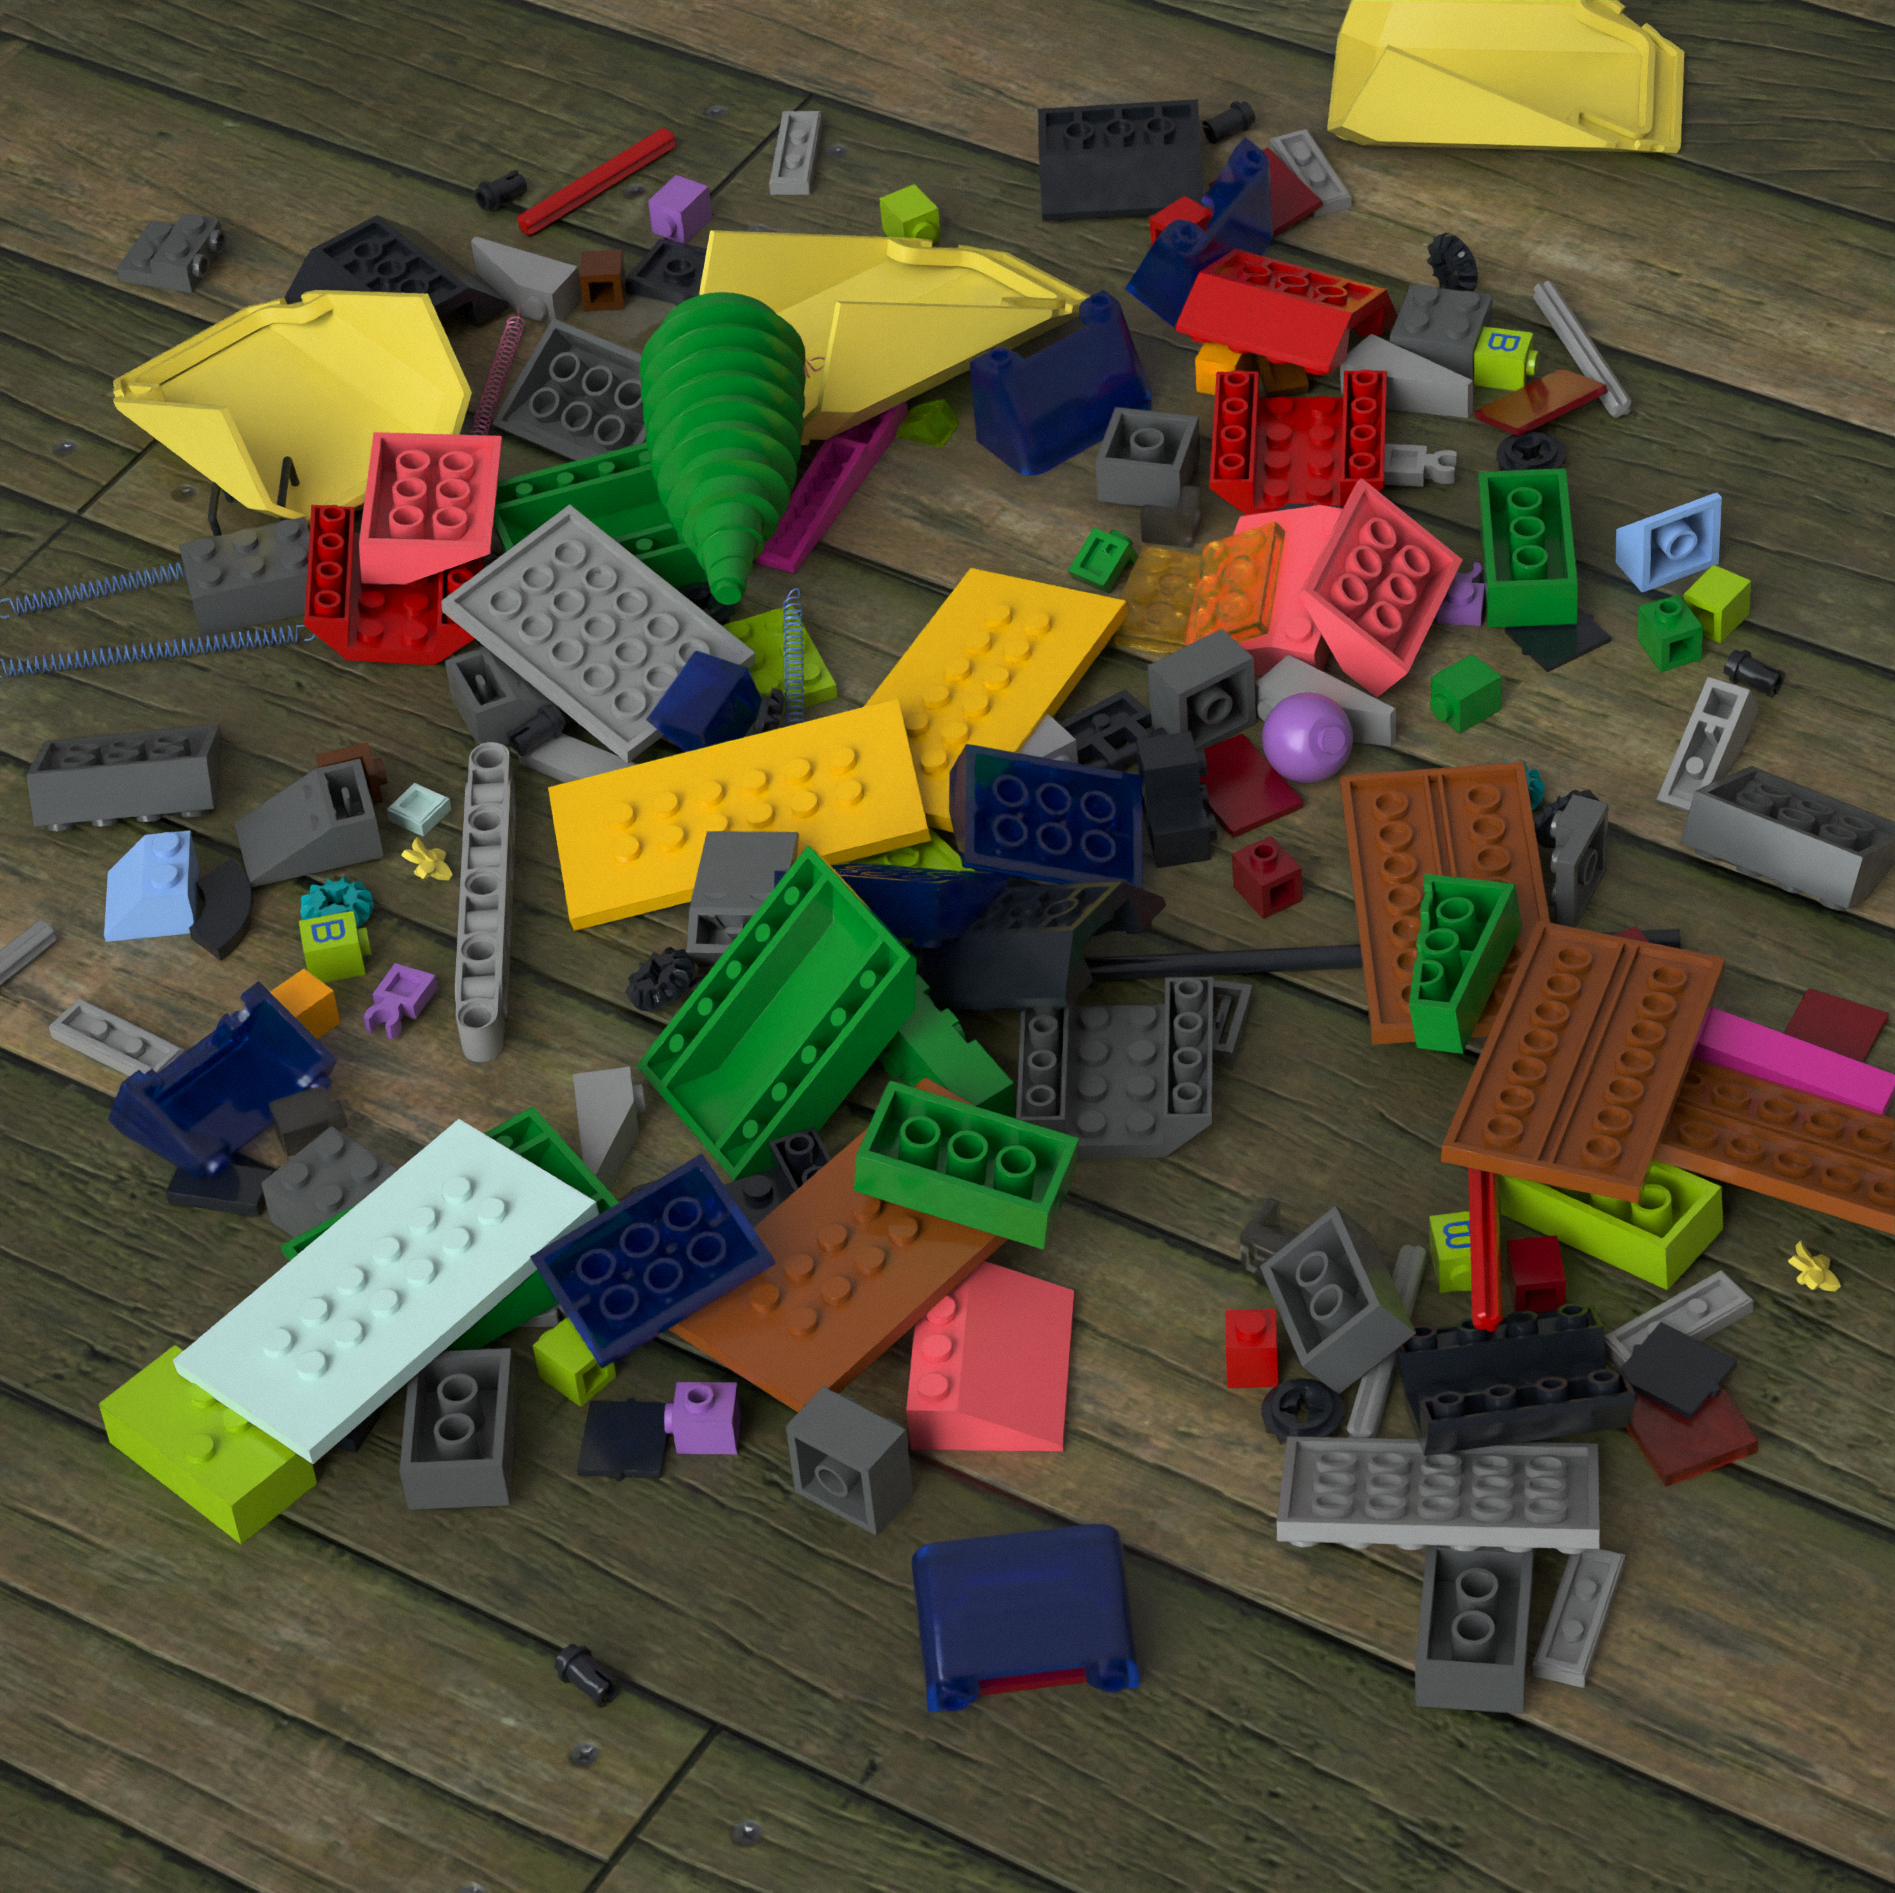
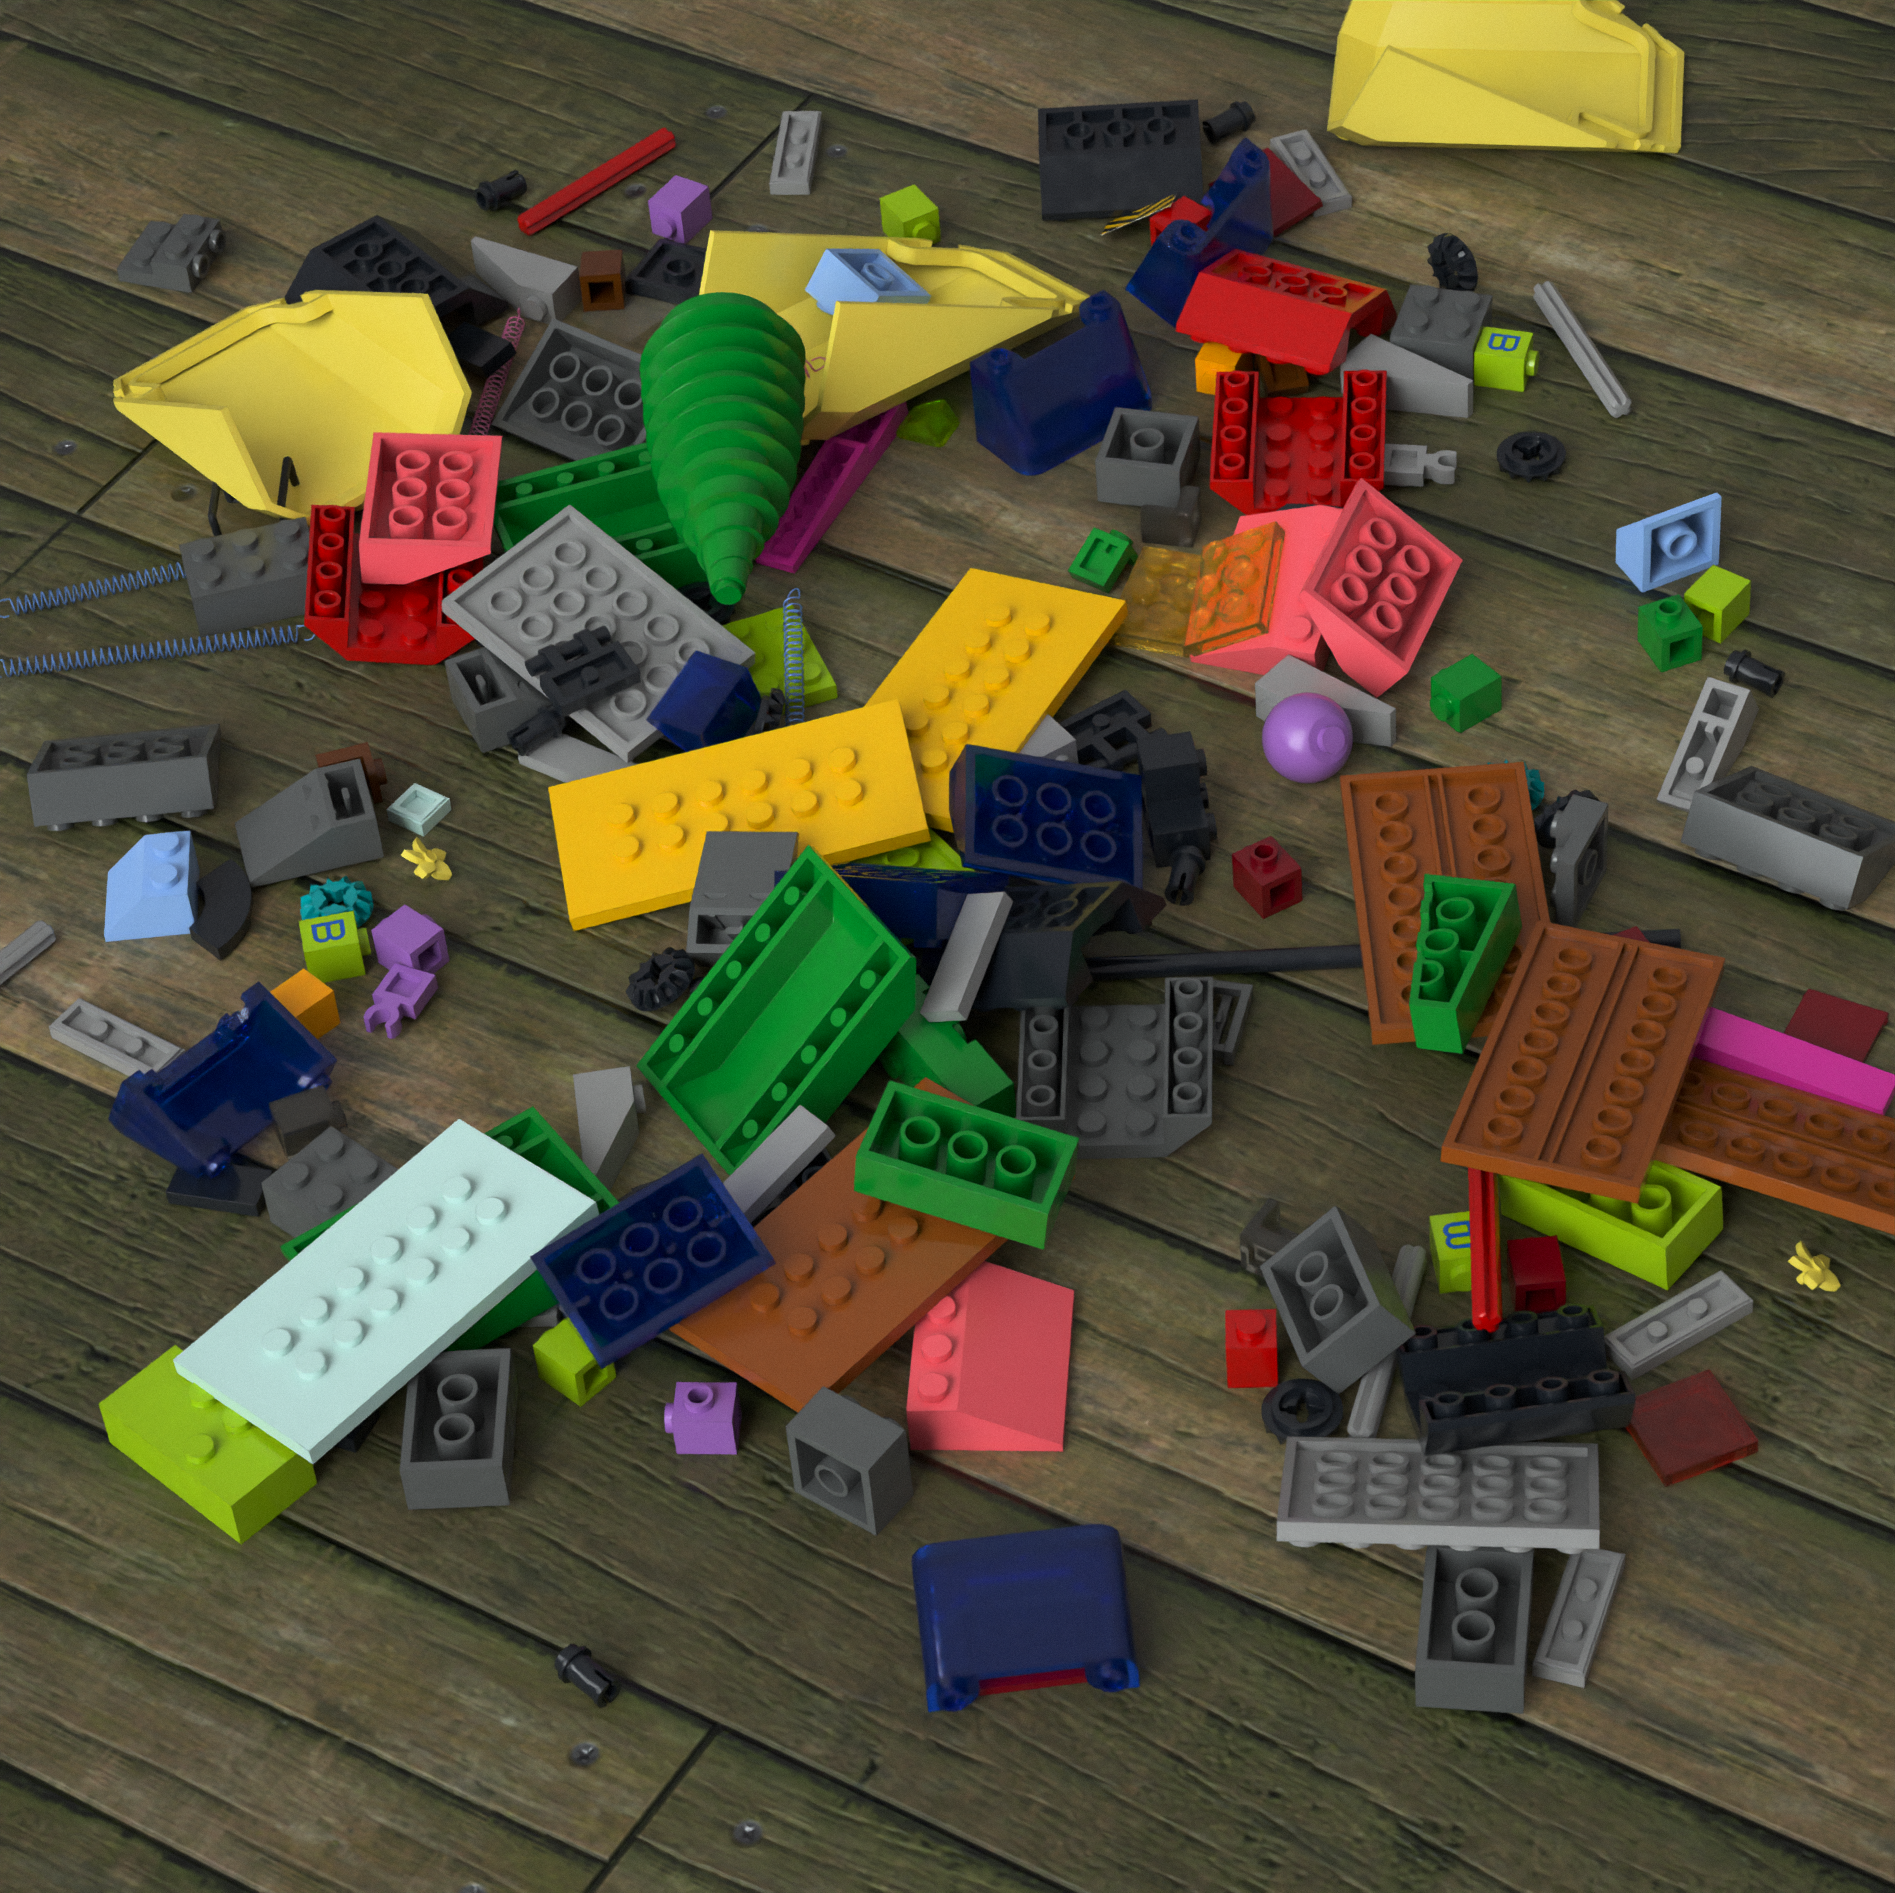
light grey beam [455,742,516,1062] -> none
black piece [577,1398,669,1481] -> none
dark grey brick [1148,629,1256,749] -> none
dark red piece [1200,733,1303,838] -> none
medium lavender plate [1437,562,1485,626] -> none
piece [1474,368,1608,436] -> none
green brick [1478,468,1578,628] -> none
black piece [1504,607,1611,672] -> none
black piece [1618,1322,1737,1421] -> none
none -> medium lavender brick [371,904,450,974]
none -> black tile [447,322,517,378]
none -> black plate [525,625,640,718]
none -> light grey tile [698,1105,836,1241]
none -> light blue slope [805,248,931,315]
none -> light grey tile [920,892,1013,1022]
none -> sticker [1101,193,1177,235]
none -> black pin [1164,845,1206,906]

